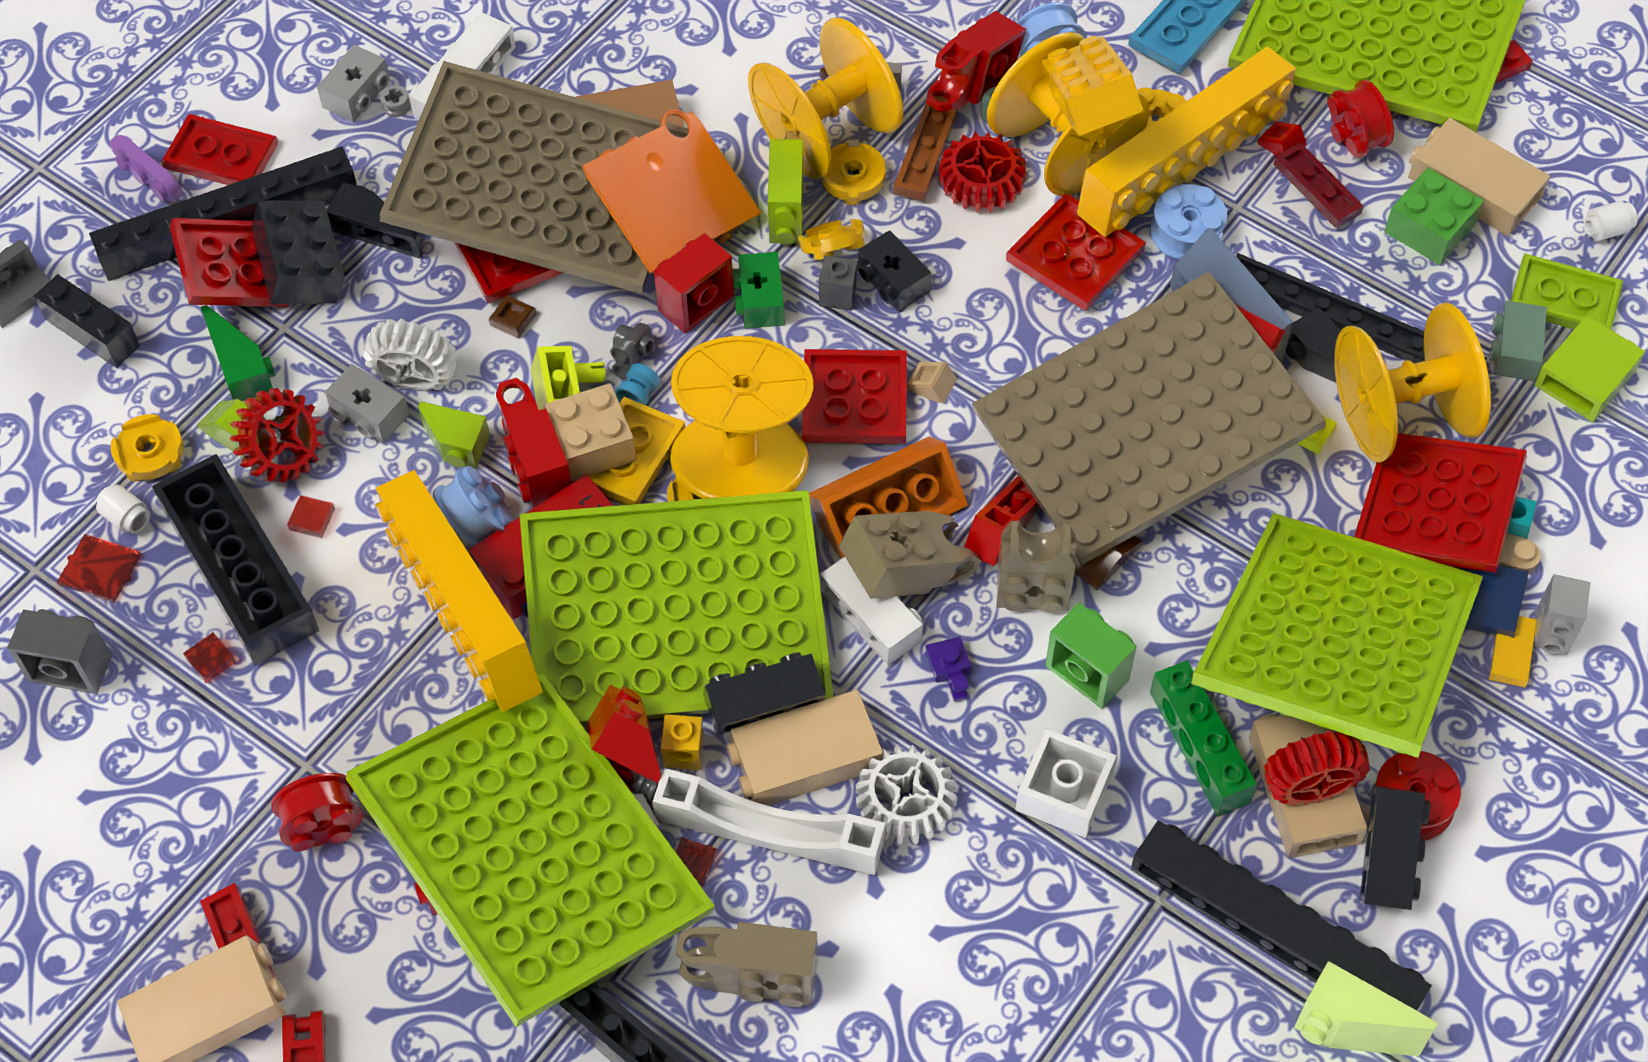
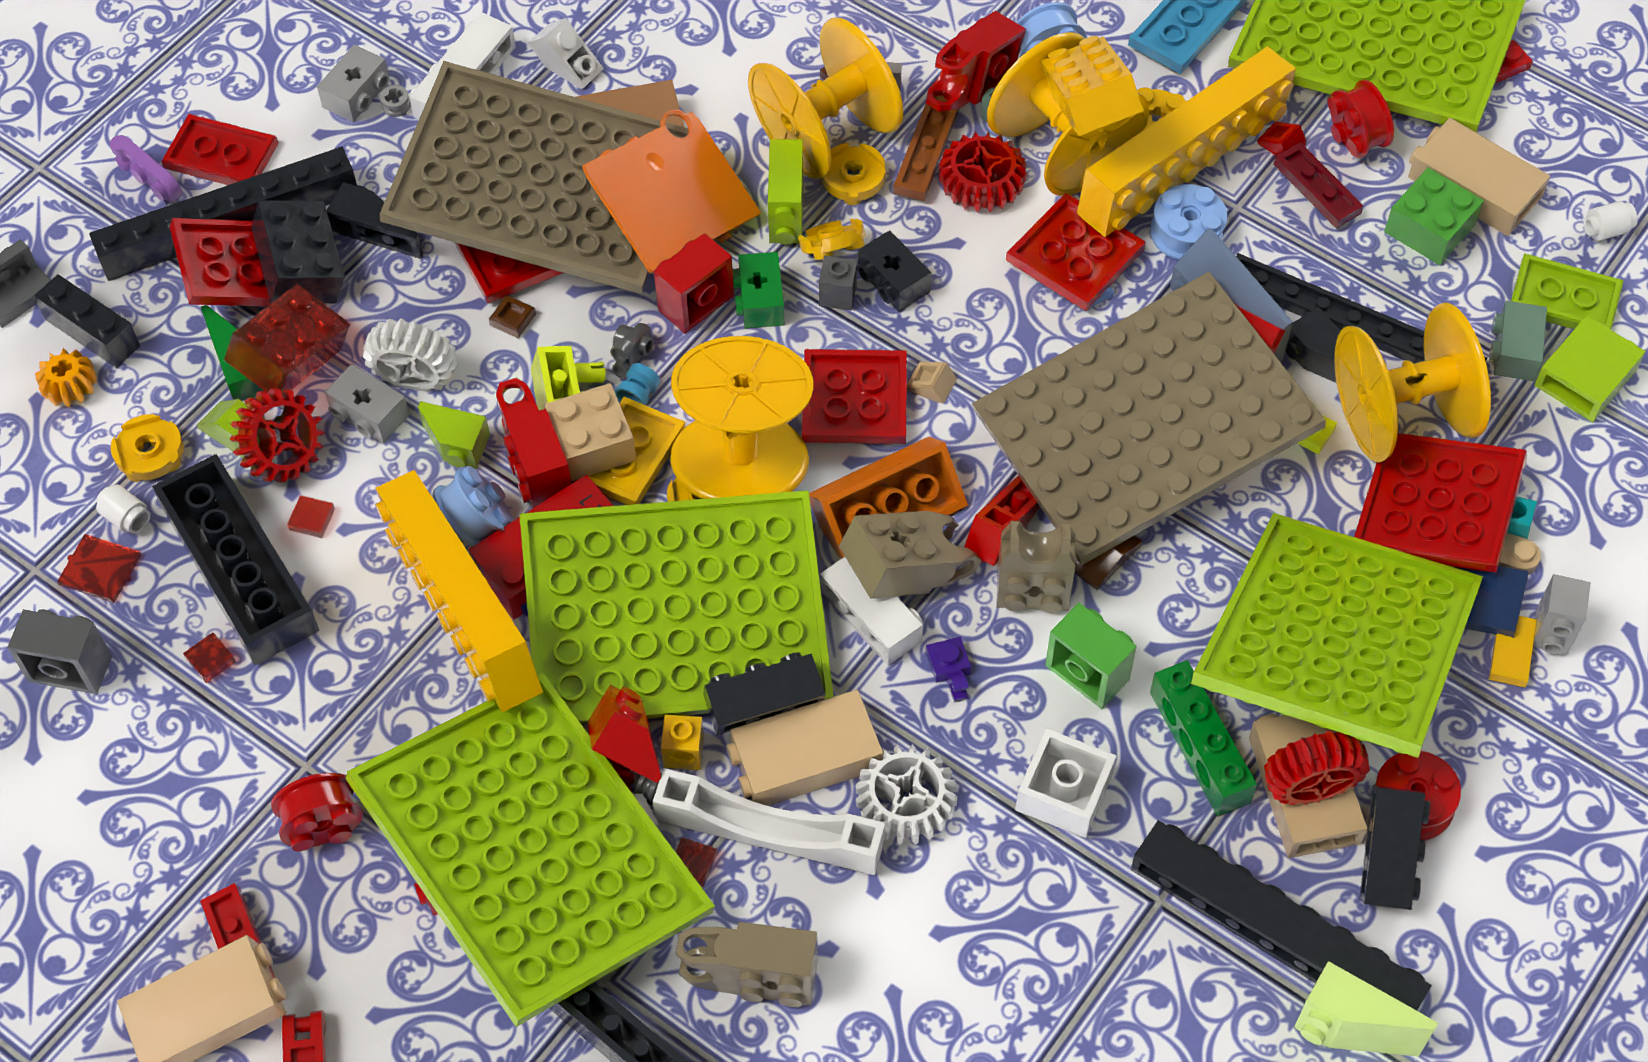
none -> light orange gear [35,348,97,408]
none -> clear red brick [224,284,350,393]
none -> white slope [528,18,604,89]

